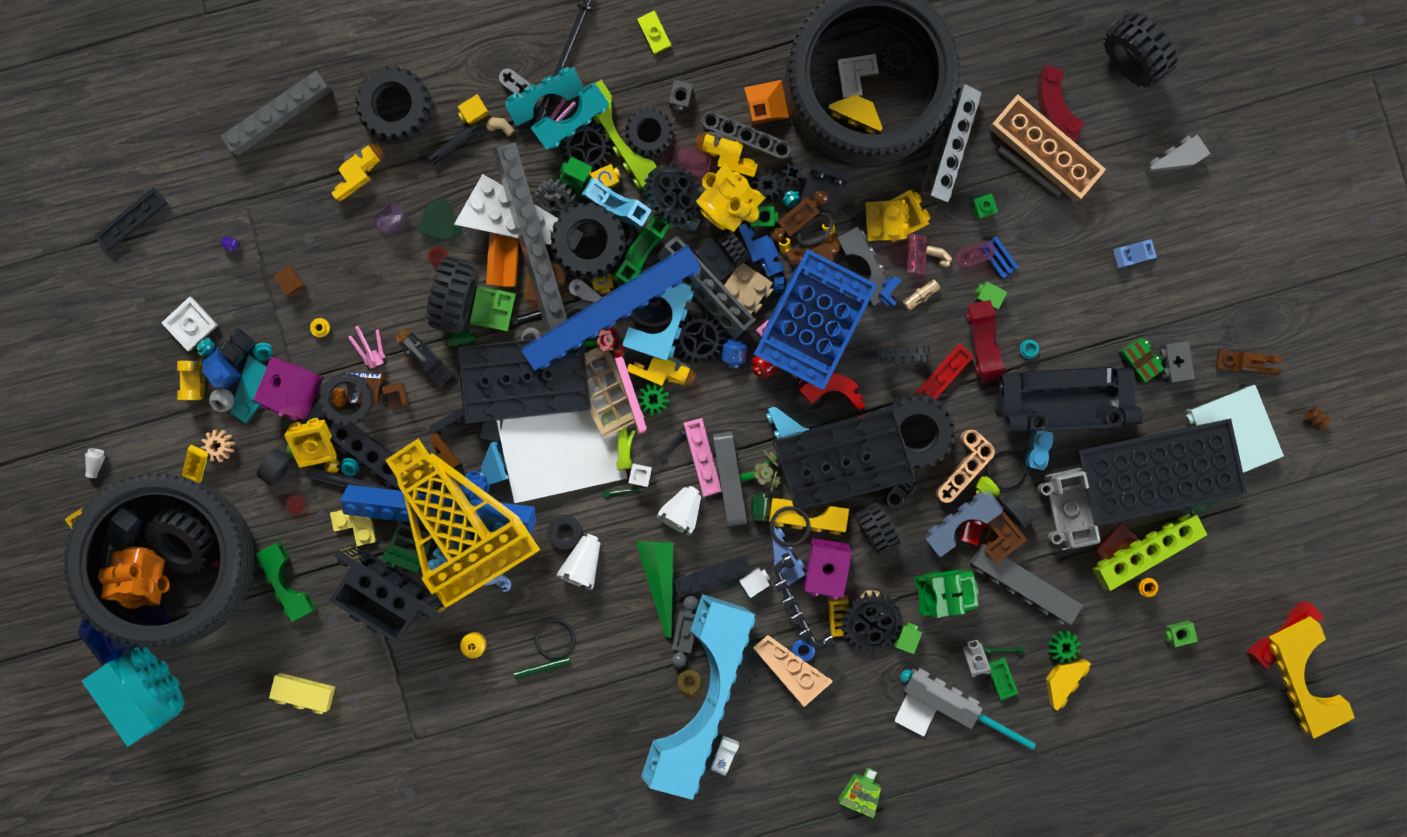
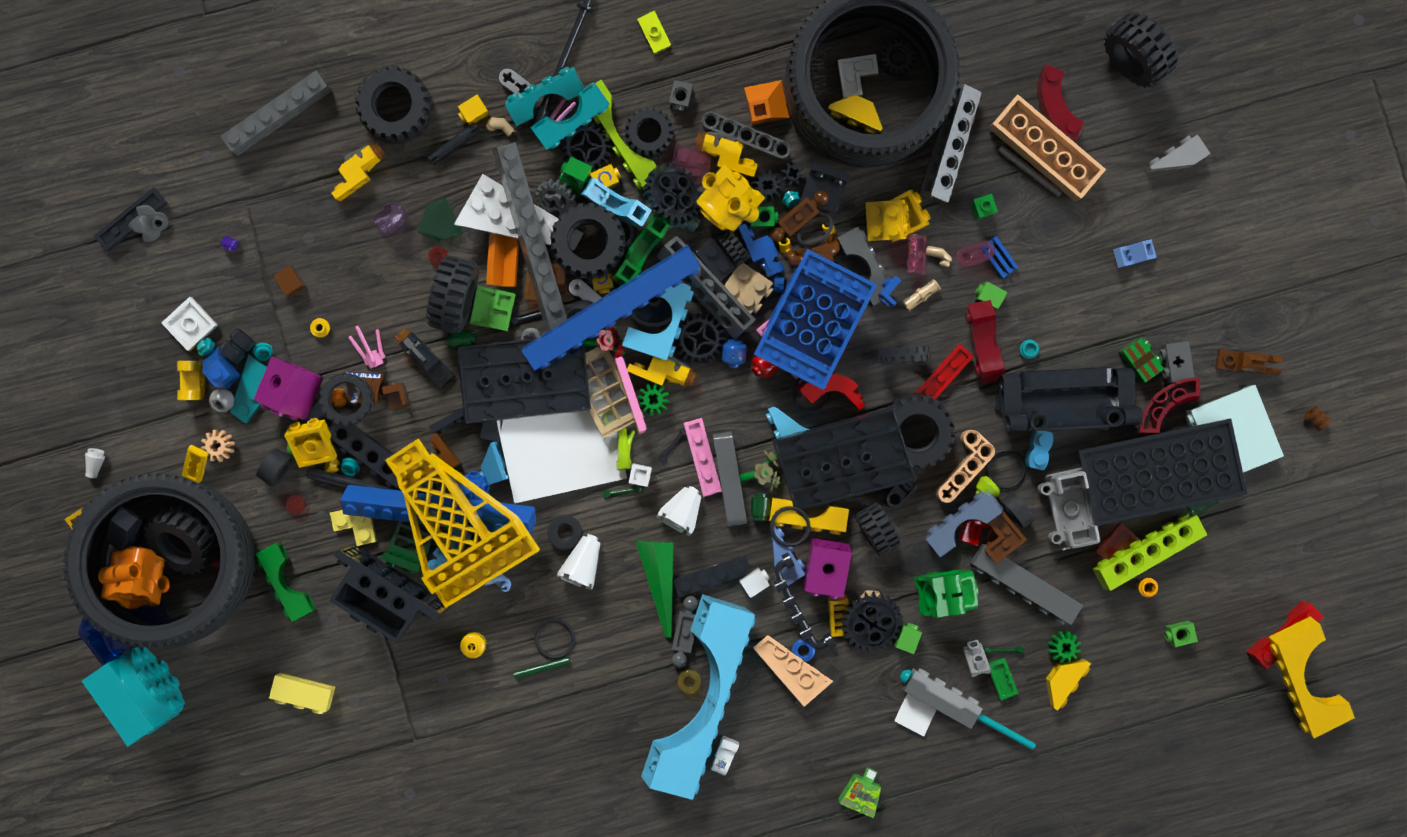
none -> dark grey plate [128,205,169,242]
none -> dark red brick [1138,377,1200,437]

